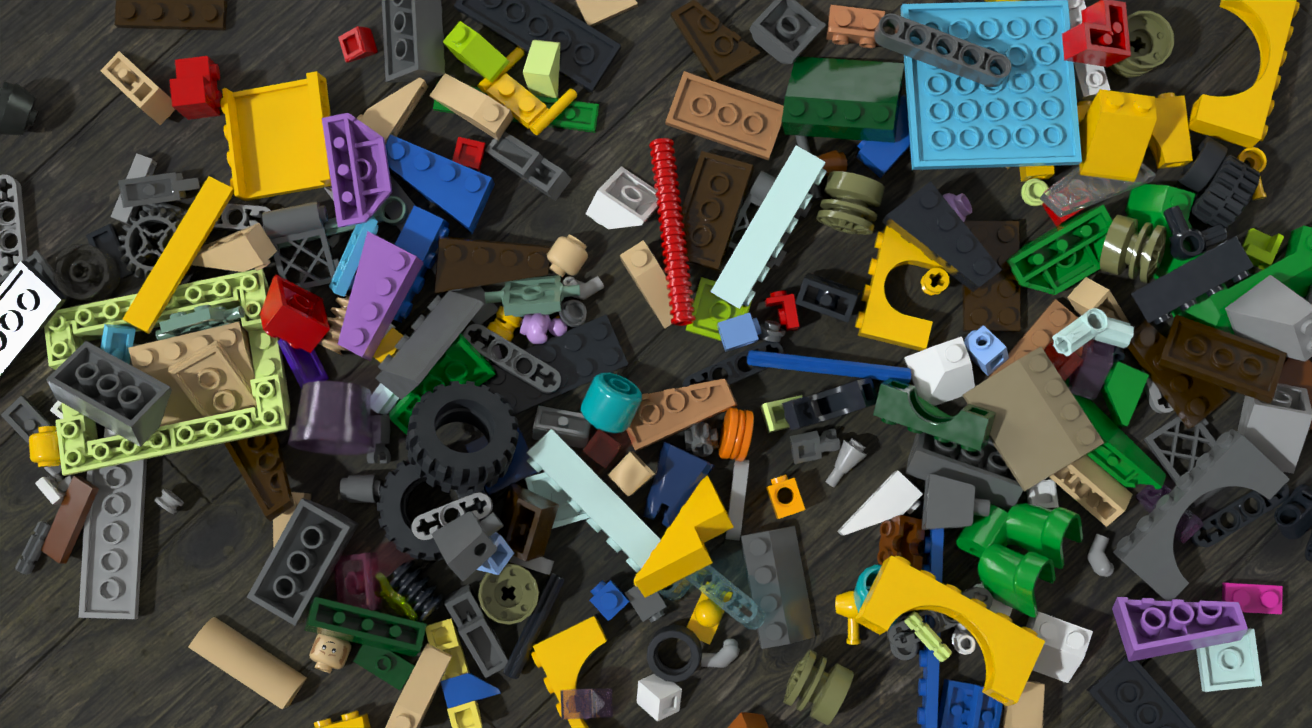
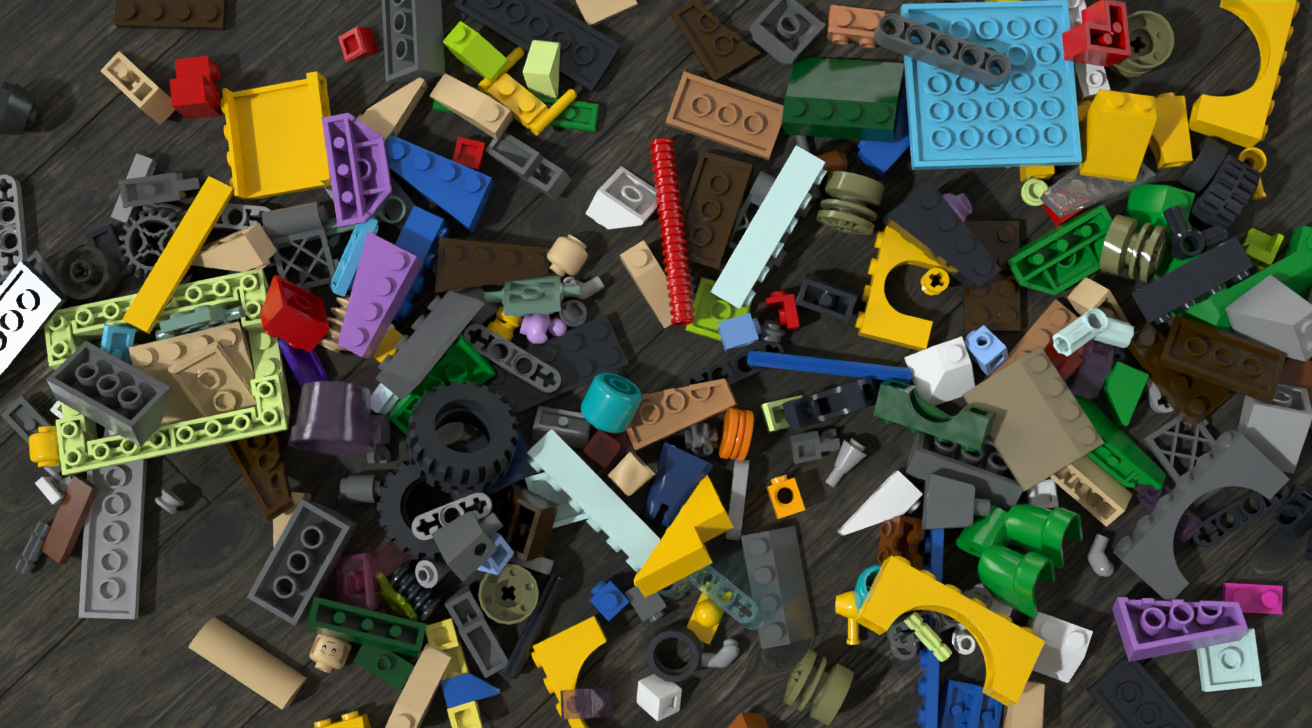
none -> light grey cone [415,560,452,588]

